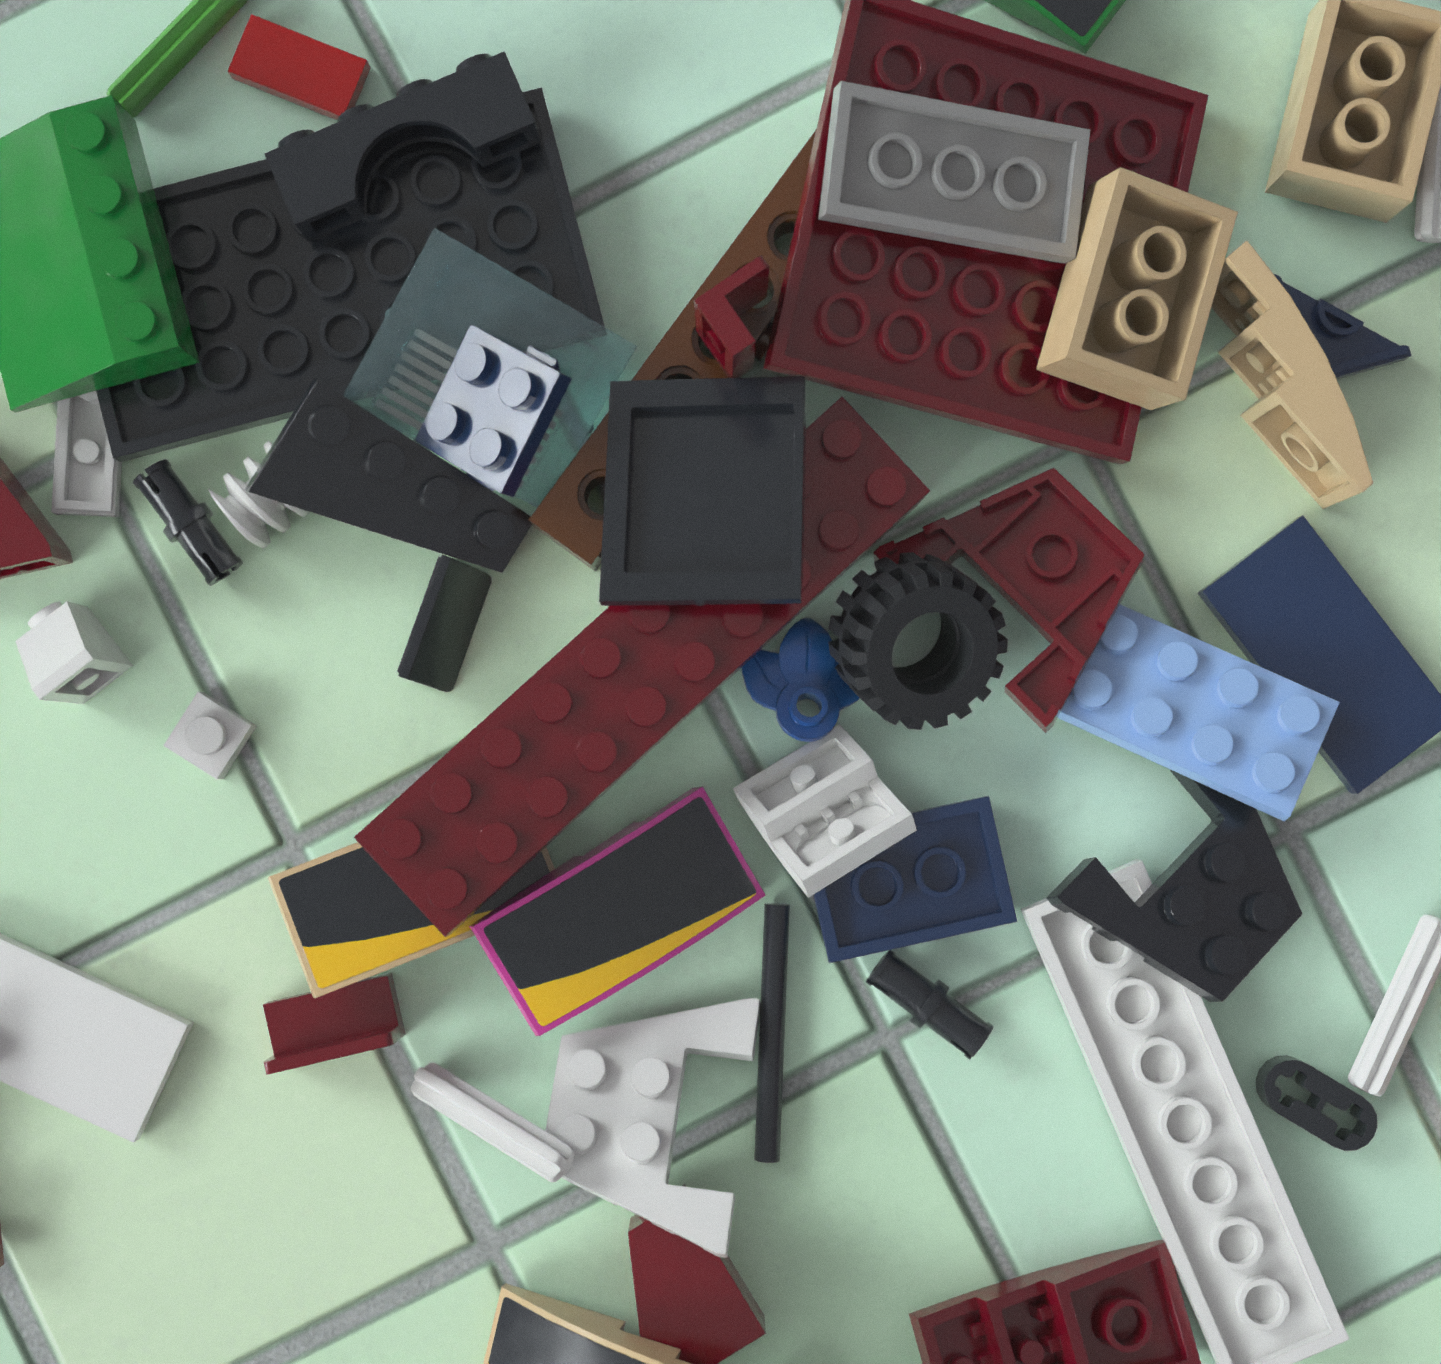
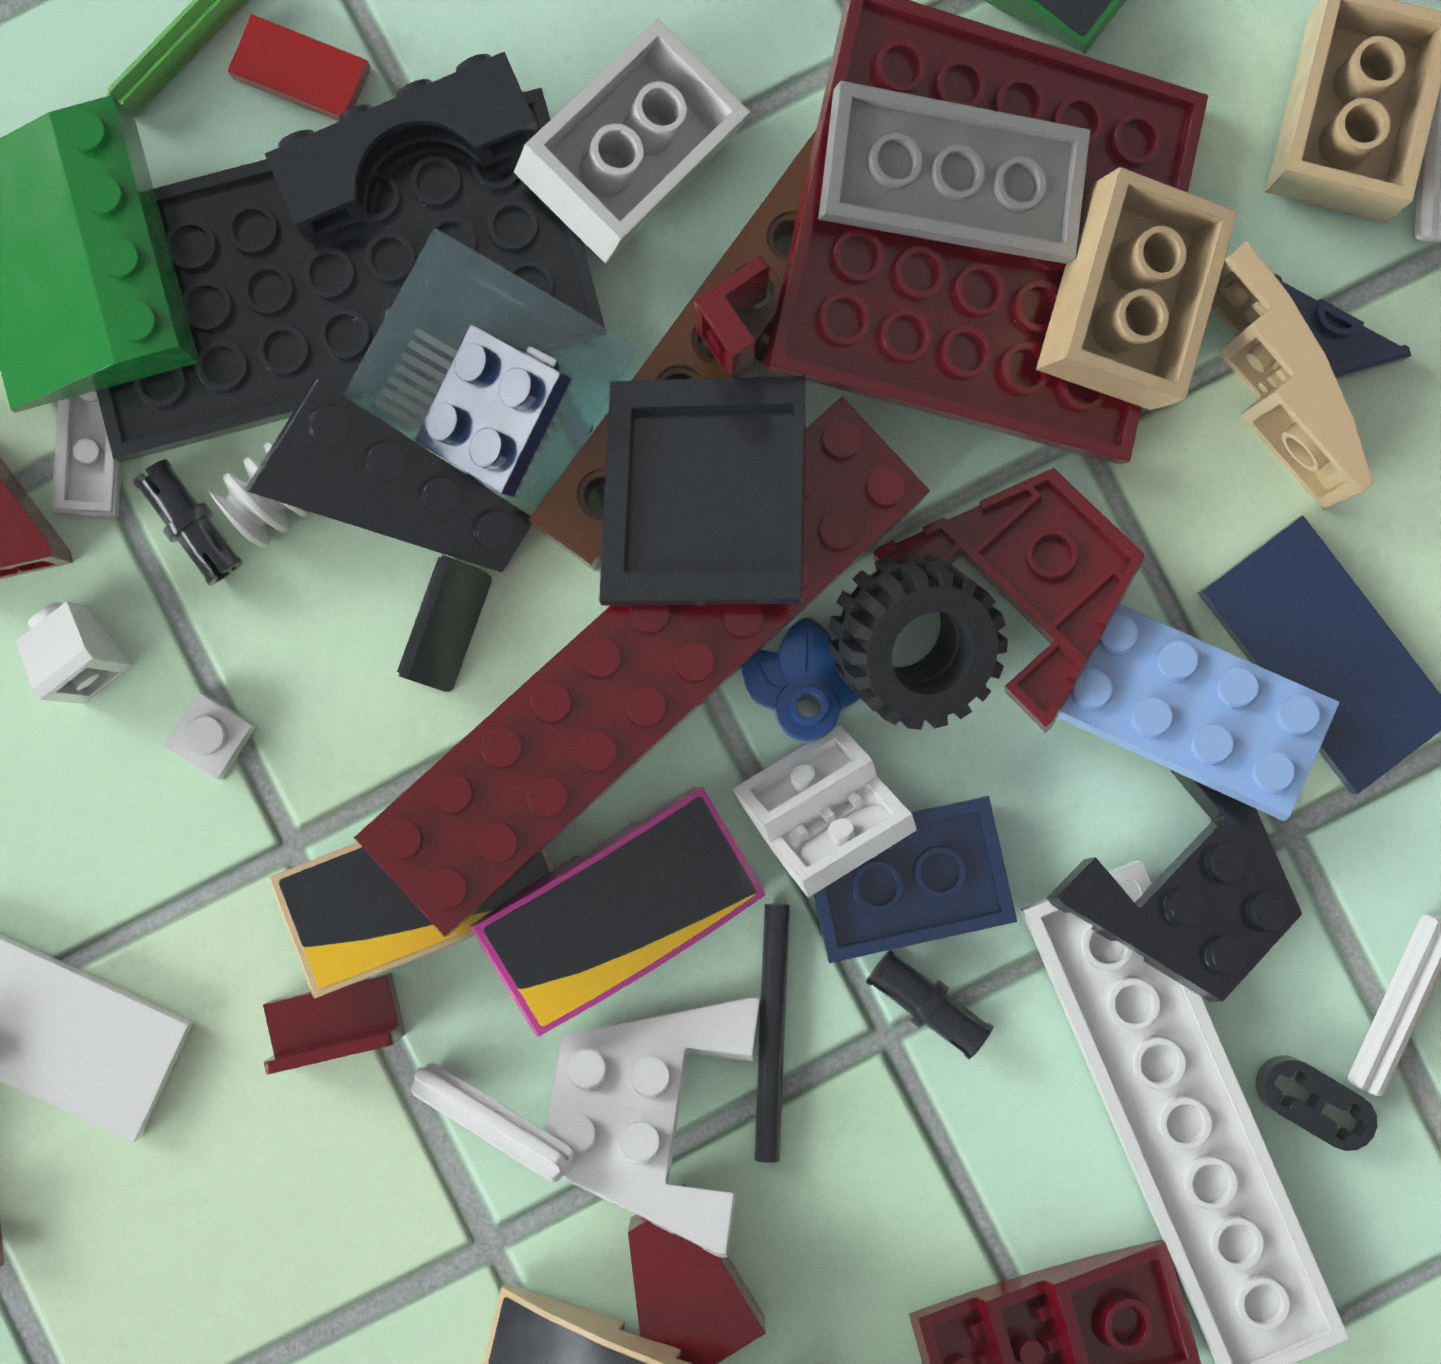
none -> white brick [514,18,750,264]

